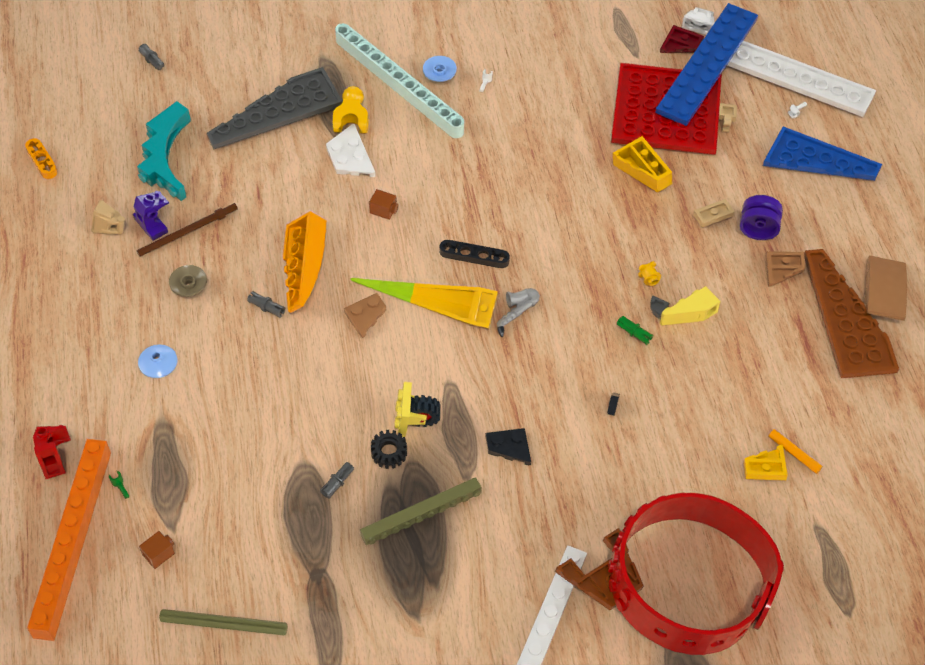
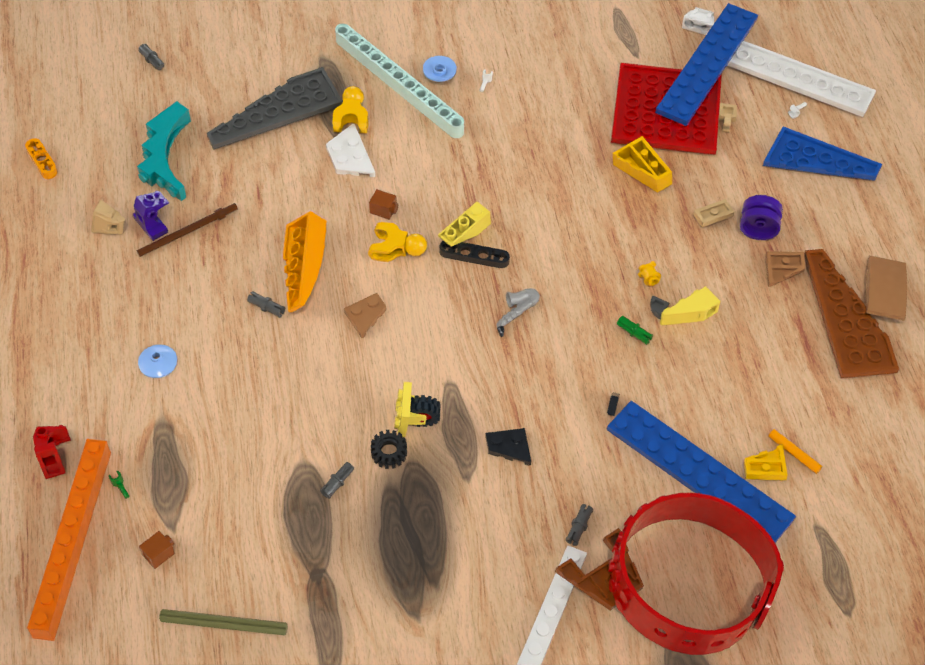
dark tan dish [169,265,207,297] -> none
yellow plate [351,278,498,329] -> none
olive piece [360,477,482,545] -> none
dark red wing [660,25,704,53] -> none
none -> yellow piece [368,222,427,262]
none -> light yellow slope [438,202,491,247]
none -> dark grey pin [565,504,593,546]
none -> blue plate [607,400,796,543]

